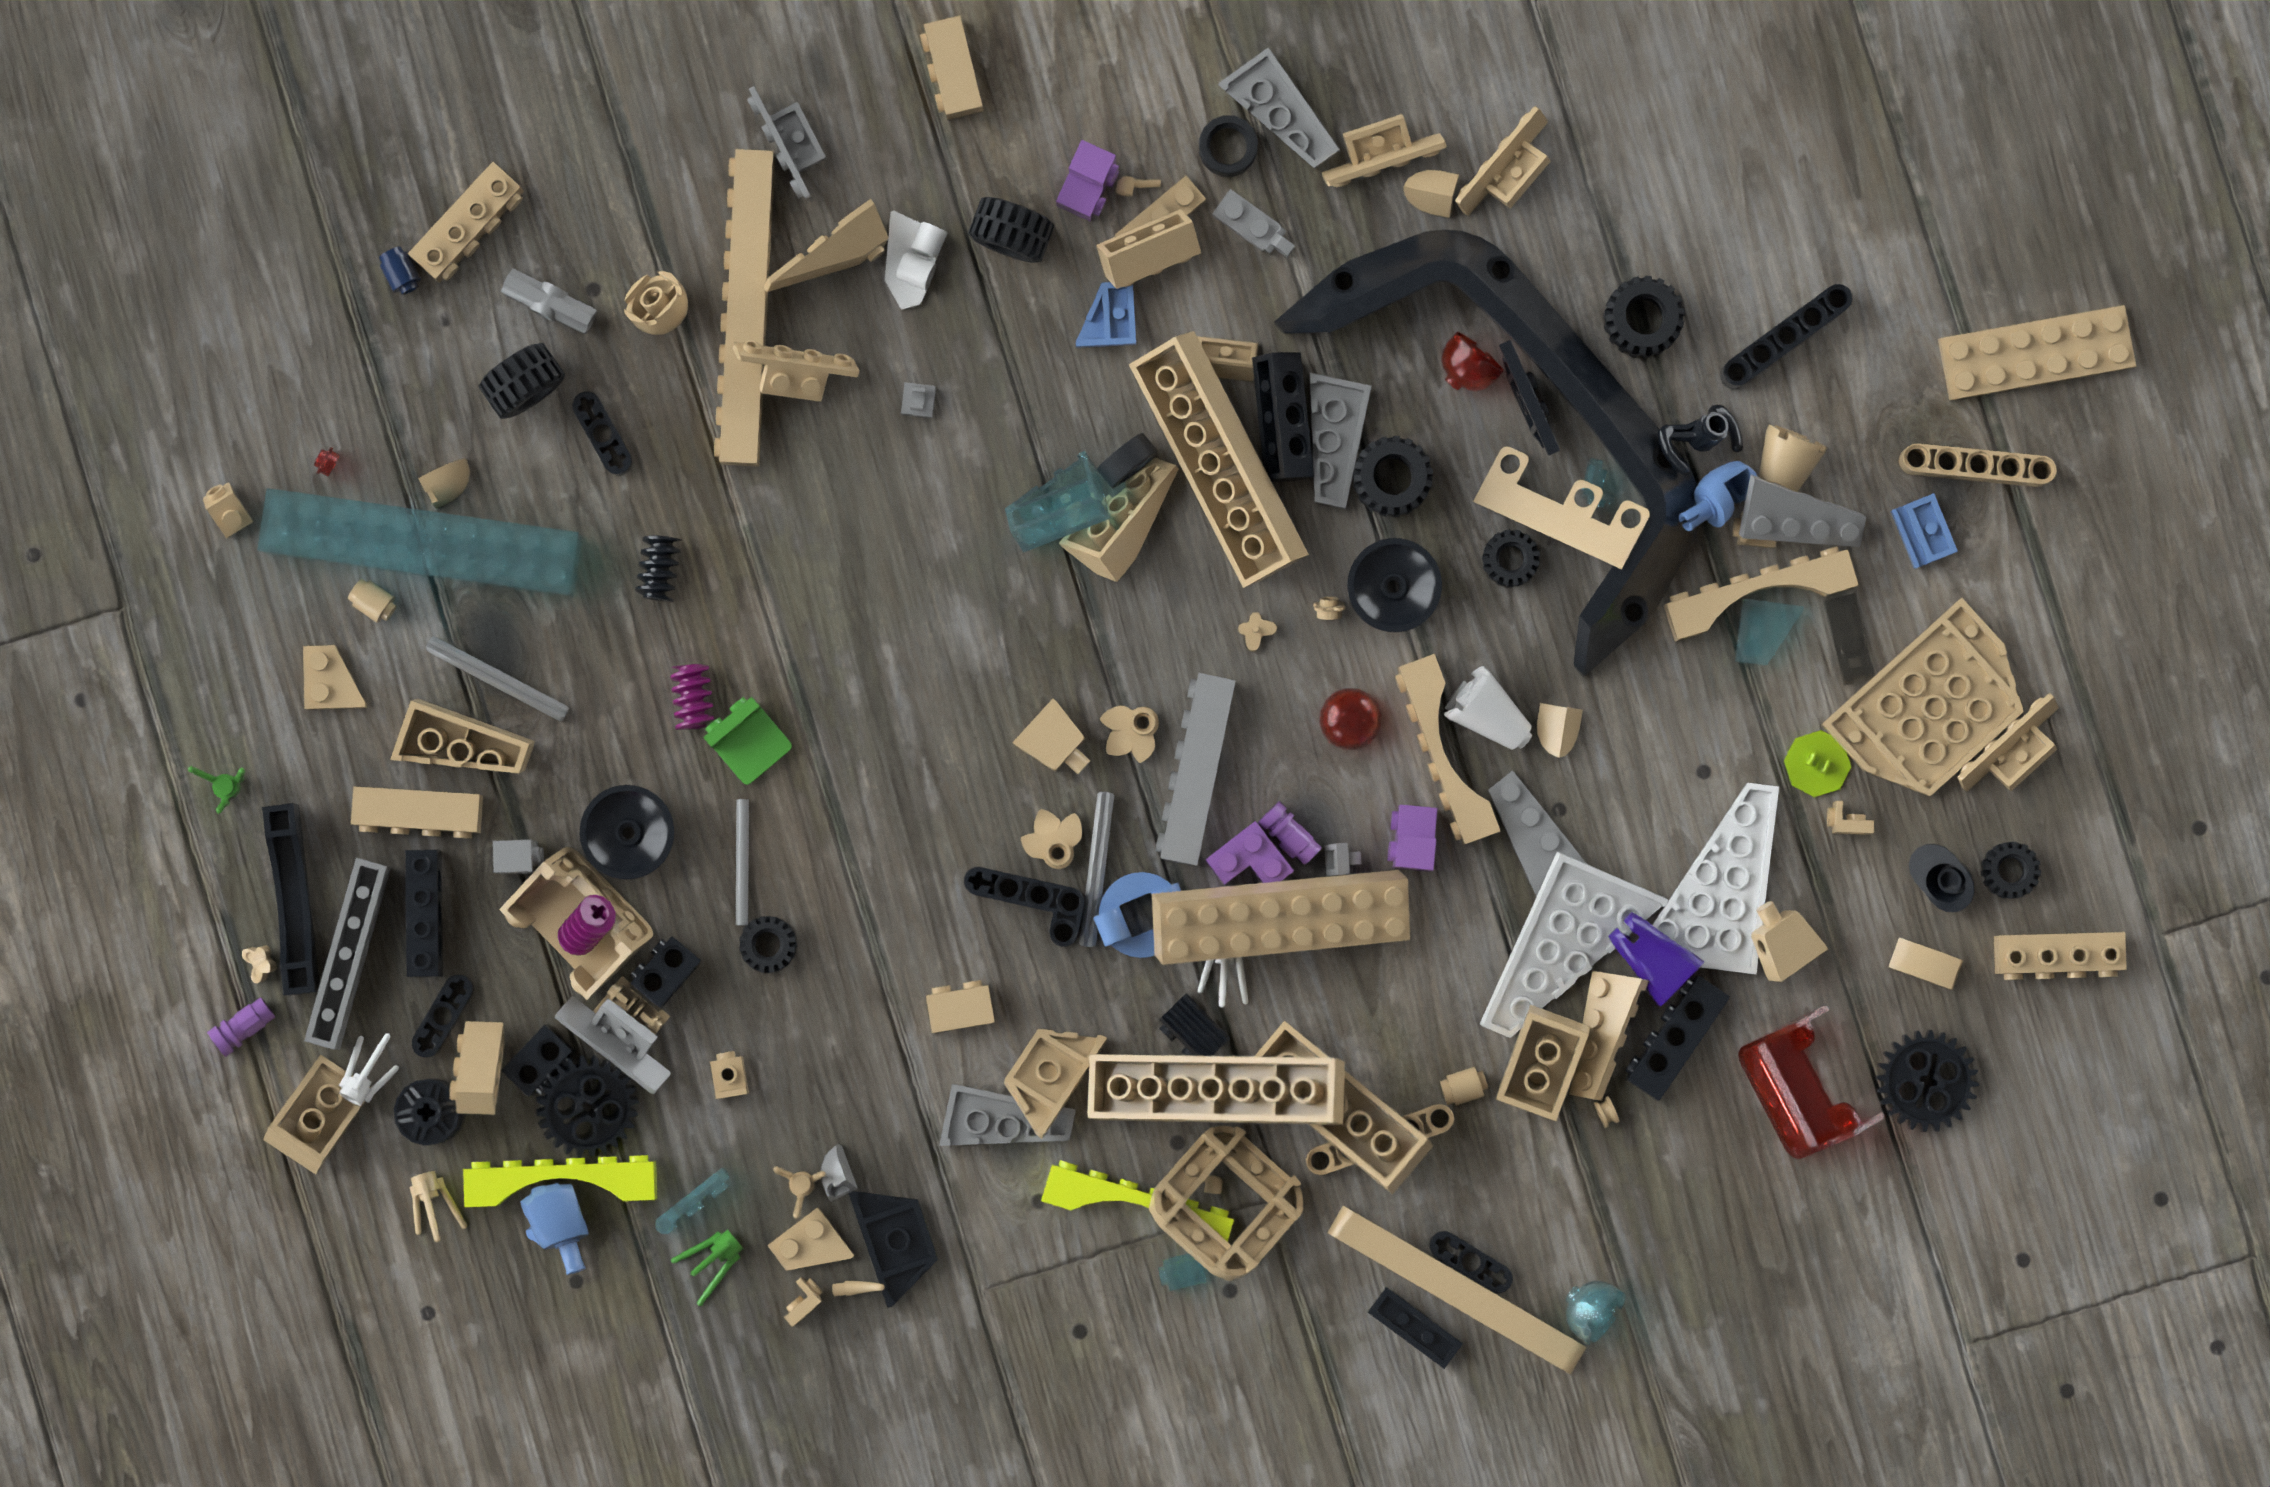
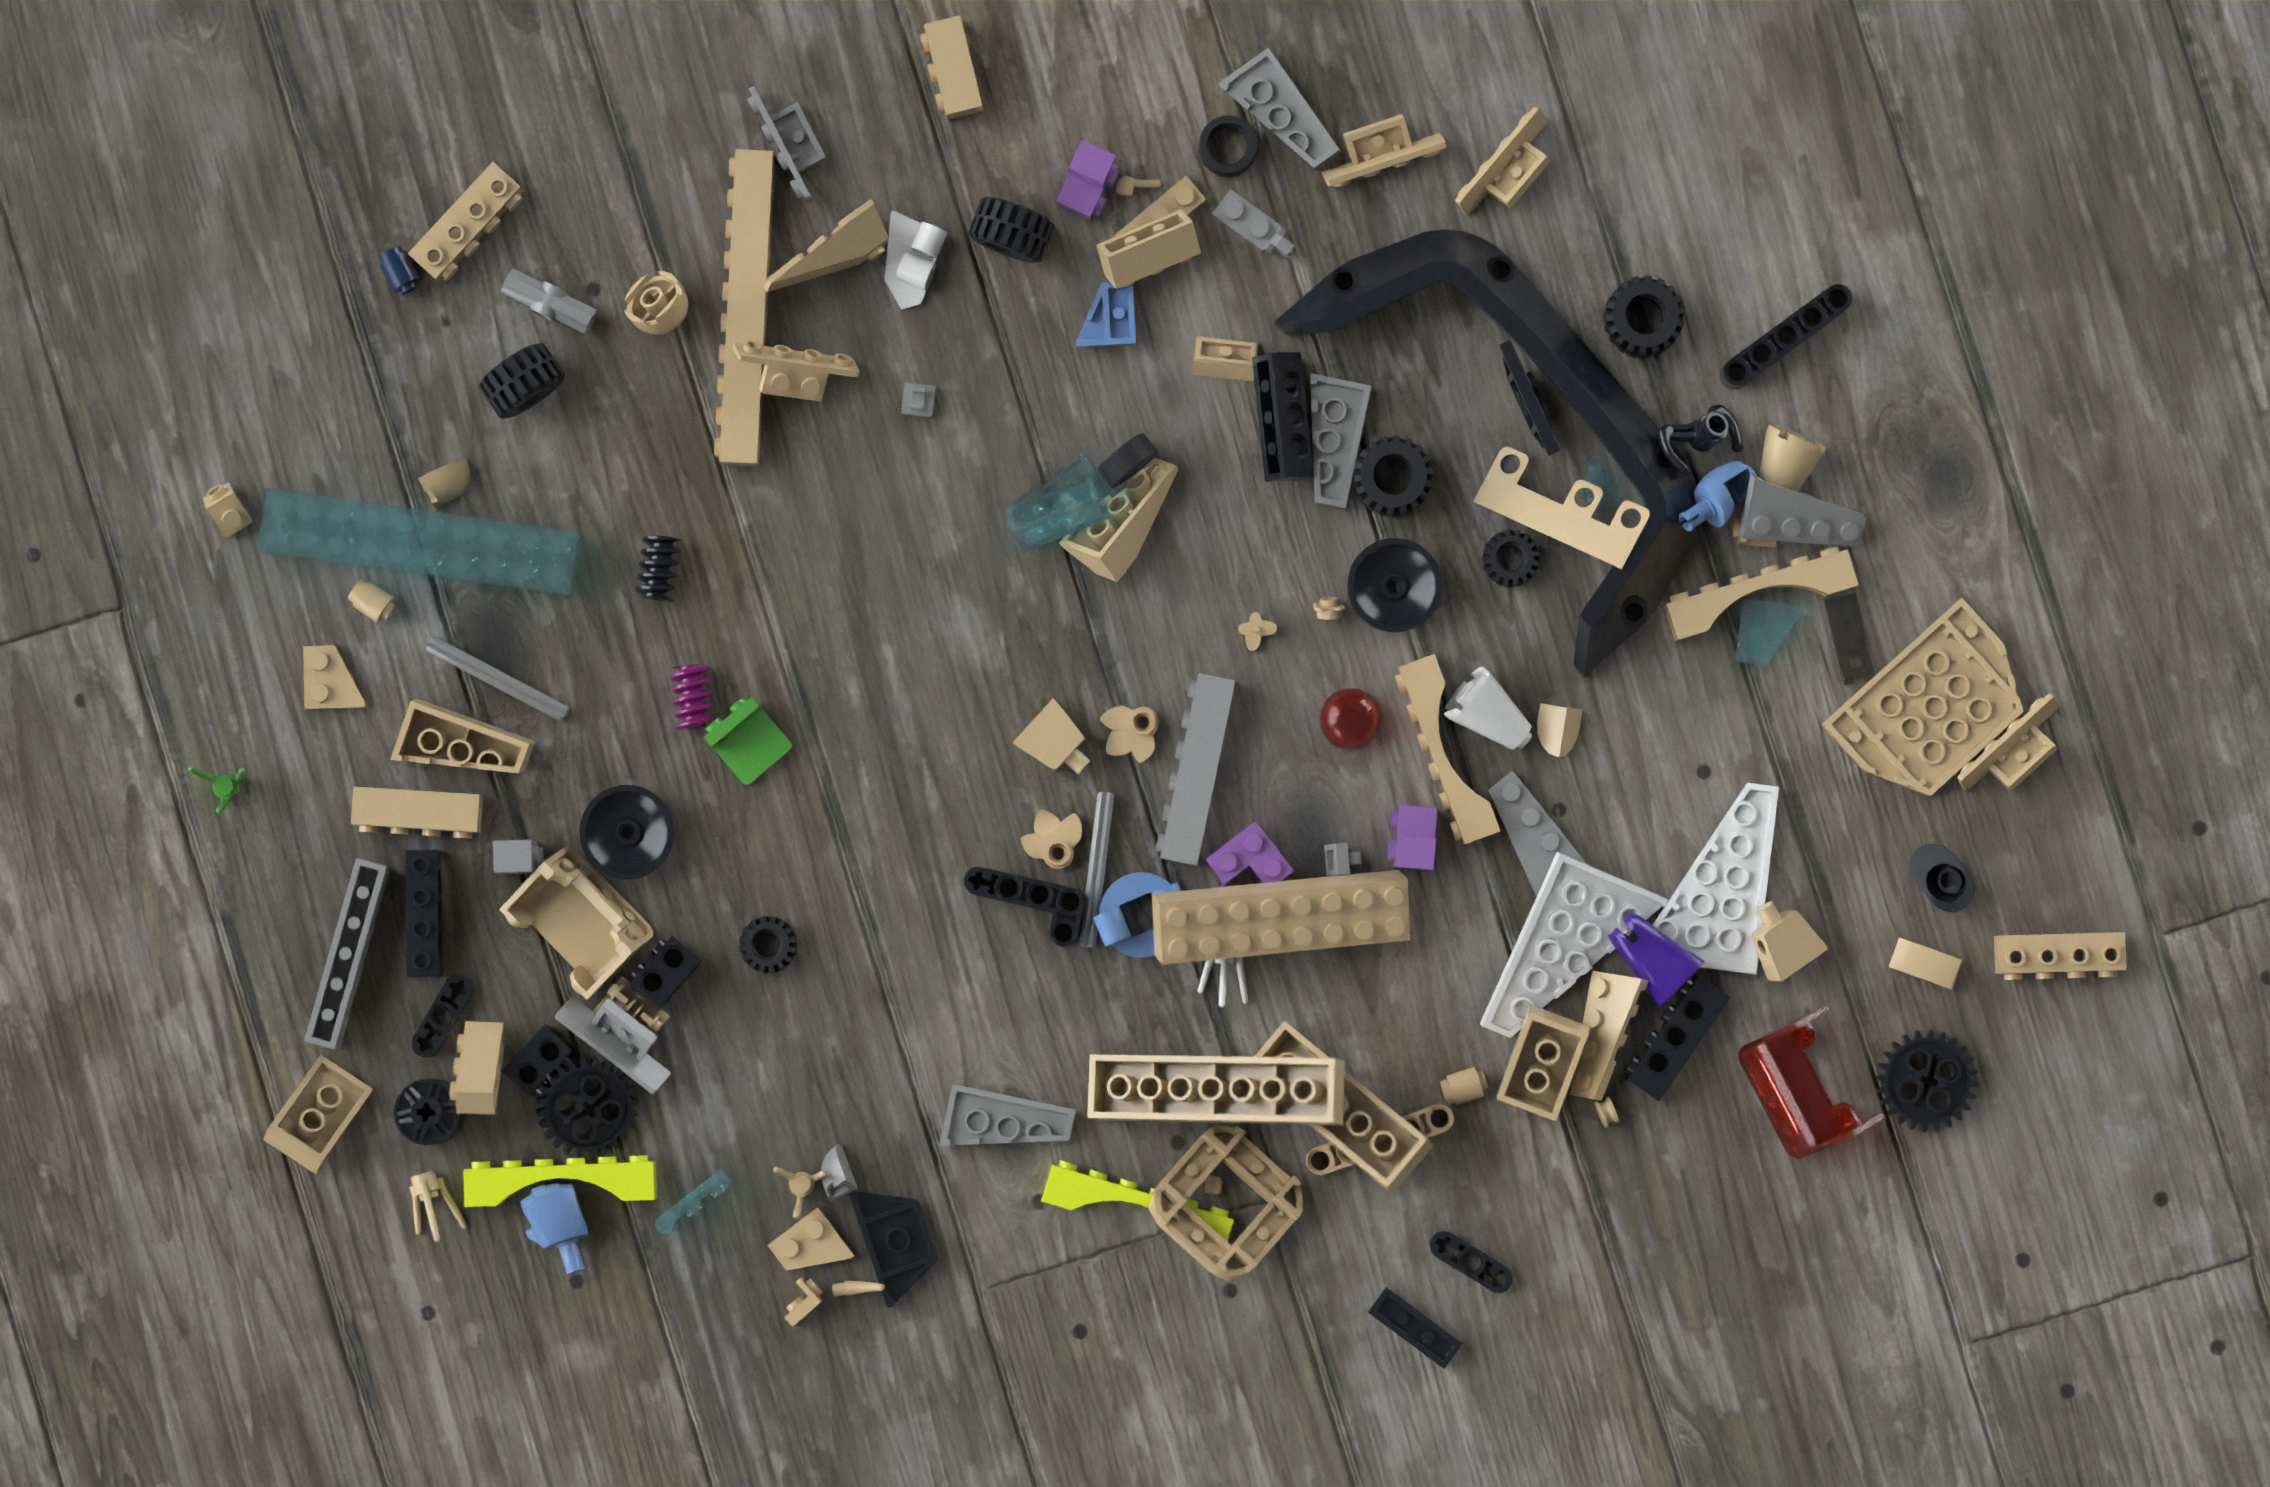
medium lavender axle [207,997,275,1057] -> none
tan piece [242,945,277,983] -> none
black arch [262,803,320,996] -> none
clear red plate [313,447,340,477] -> none
white plant [339,1033,399,1106] -> none
magenta piece [557,895,616,956] -> none
black beam [572,391,633,476] -> none
bright green plant [671,1229,744,1306] -> none
tan brick [710,1051,749,1099] -> none
light grey bar [736,799,749,926] -> none
tan brick [926,980,995,1033] -> none
tan wing [1004,1029,1107,1139] -> none
tan brick [1129,331,1309,588] -> none
clear light blue bracket [1158,1253,1206,1291] -> none
black brick [1159,993,1230,1056] -> none
medium lavender axle [1258,801,1322,865] -> none
tan beam [1327,1206,1587,1374] -> none
tan brick [1403,170,1459,218] -> none
clear red cylinder [1441,331,1503,391] -> none
clear light blue cylinder [1566,1280,1626,1345] -> none
lime piece [1784,730,1851,797] -> none
tan bracket [1827,801,1874,835] -> none
medium blue plate [1890,493,1958,569] -> none
tan beam [1899,444,2057,487] -> none
tan plate [1938,305,2136,401] -> none
black tyre [1981,842,2041,899] -> none

